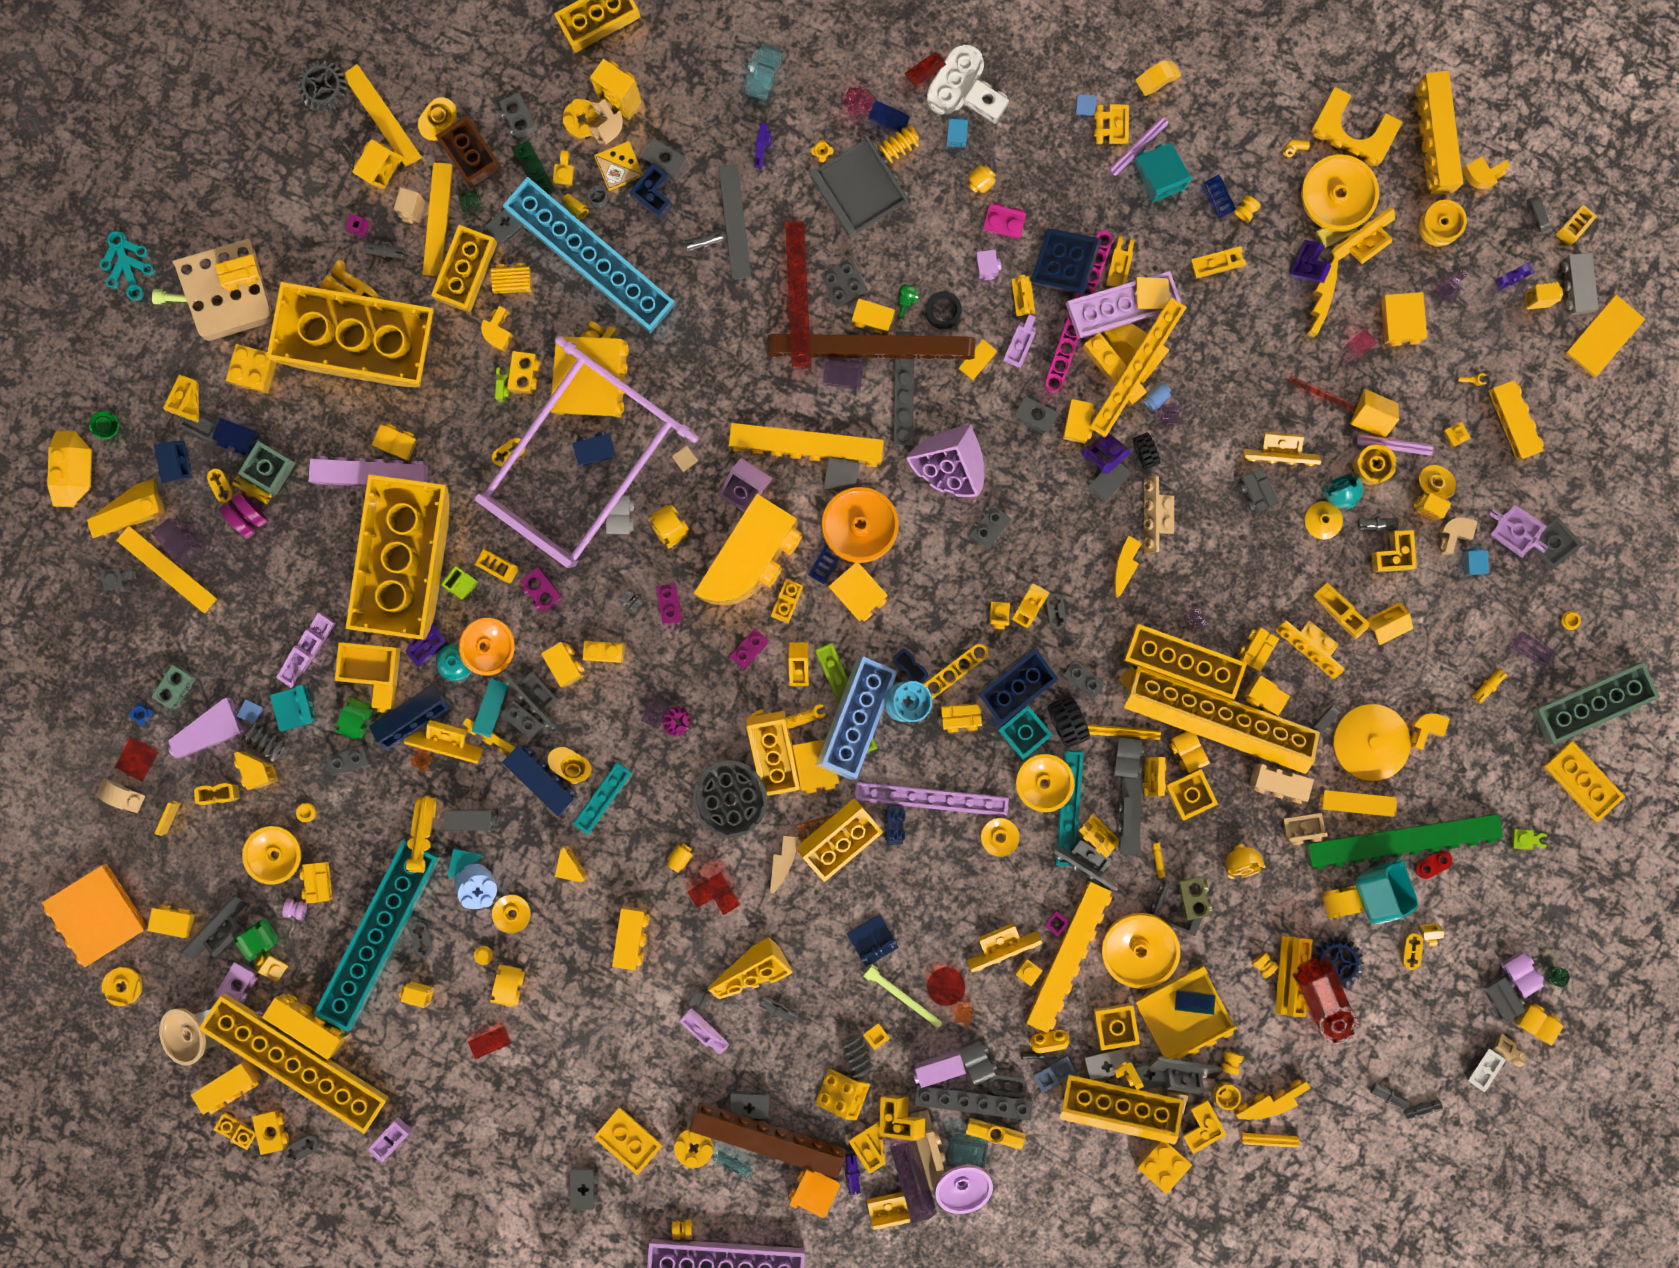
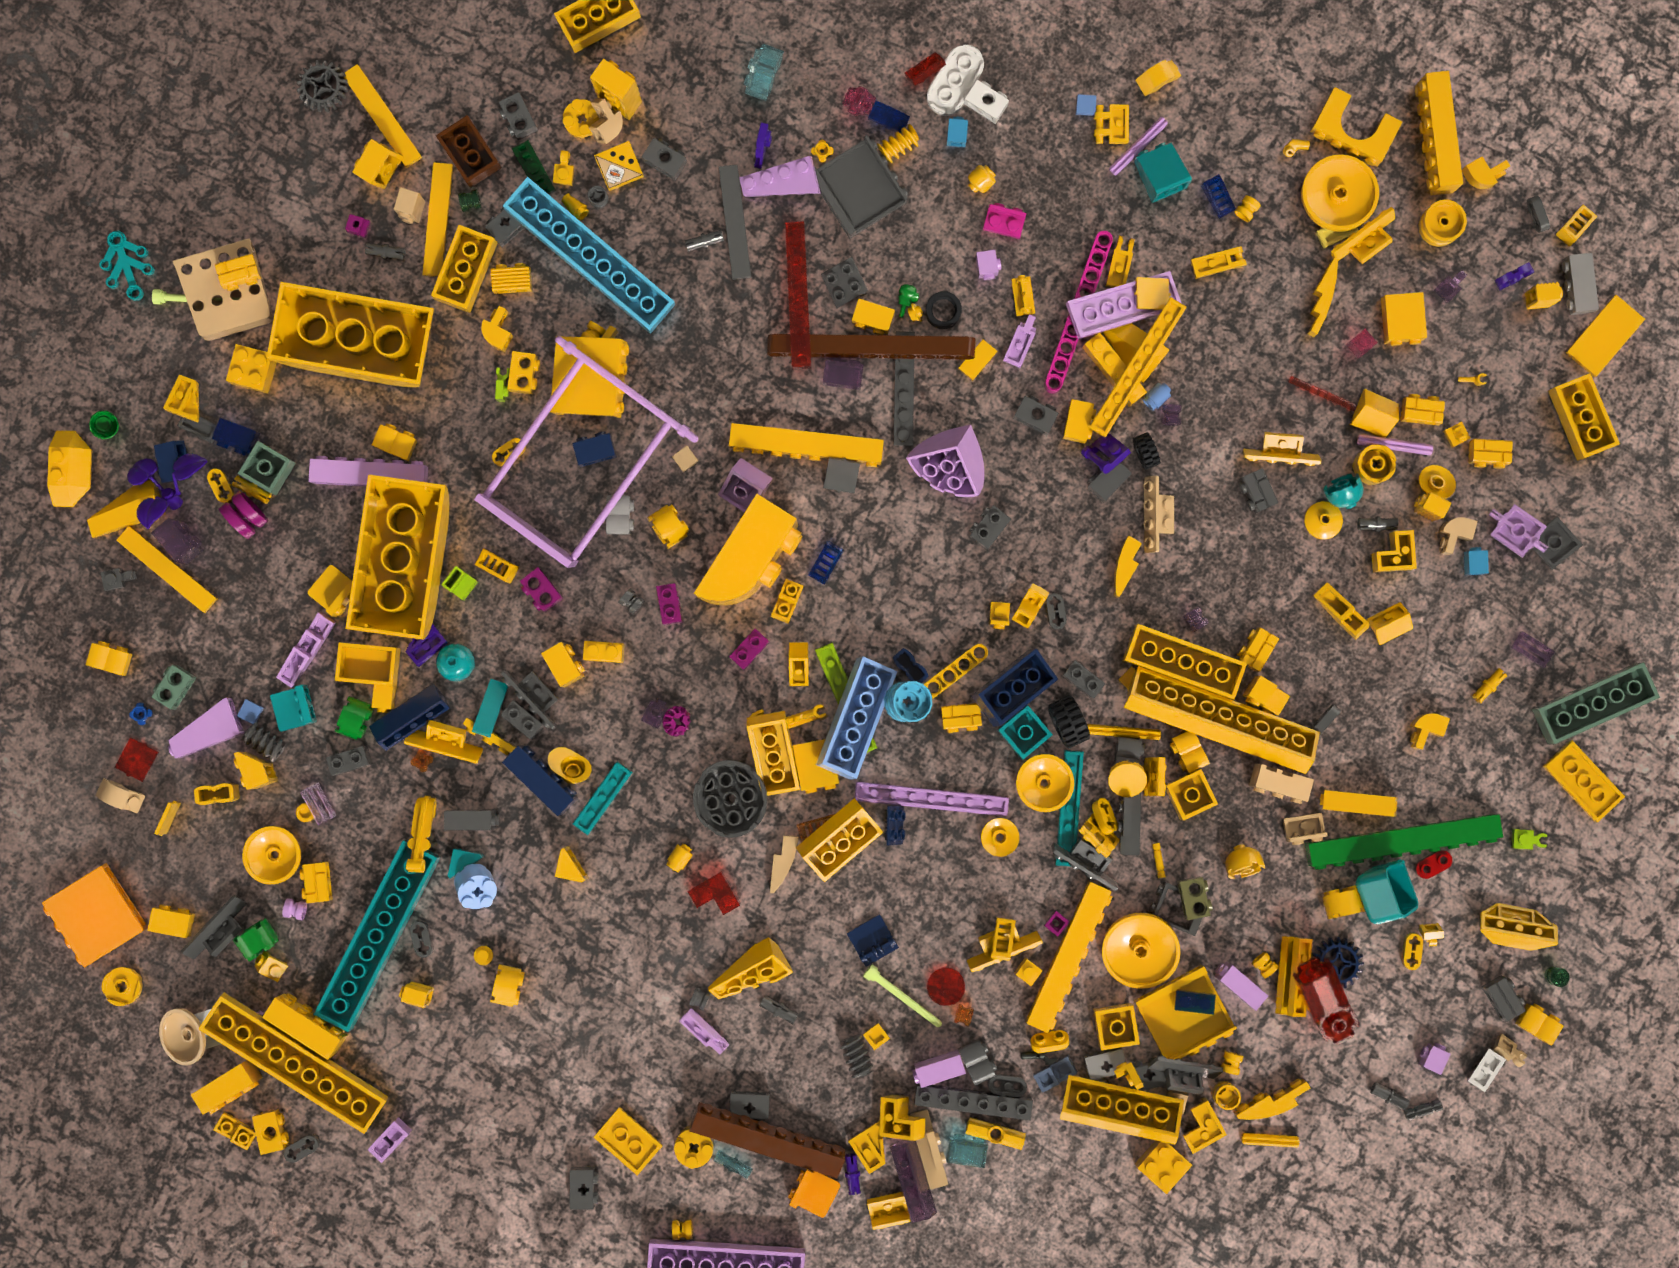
lavender brick [214,960,258,1004] -> none
yellow piece [320,259,379,299] -> none
clear smoke axle [332,135,357,170] -> none
yellow piece [418,97,457,141] -> none
light orange dish [459,618,515,676] -> none
clear red plate [468,1026,512,1059] -> none
yellow dish [492,895,531,934] -> none
yellow brick [612,906,650,970] -> none
dark blue brick [629,163,673,221] -> none
yellow bracket [815,1068,870,1120] -> none
light orange dish [822,487,899,563] -> none
yellow panel [828,563,888,622] -> none
lavender dish [935,1165,993,1214] -> none
dark blue plate [1030,228,1102,295] -> none
yellow bracket [1275,620,1345,679] -> none
dark purple plate [1290,240,1331,283] -> none
yellow dish [1332,704,1411,781] -> none
yellow brick [1488,380,1544,461] -> none
lavender brick [1500,952,1544,998] -> none
yellow plate [1561,611,1581,630] -> none
none -> yellow brick [85,640,133,676]
none -> dark purple plant [127,453,208,530]
none -> tile [300,782,337,825]
none -> yellow bracket [308,565,352,617]
none -> lavender wing [739,156,821,197]
none -> yellow plate [908,303,924,322]
none -> yellow slope [991,917,1016,961]
none -> yellow beam [1092,798,1118,835]
none -> yellow tile [1108,761,1147,797]
none -> lavender brick [1214,962,1268,1011]
none -> yellow brick [1400,394,1445,426]
none -> lavender brick [1419,1042,1451,1075]
none -> yellow brick [1468,439,1513,469]
none -> yellow wedge [1480,903,1558,951]
none -> yellow brick [1548,373,1620,461]

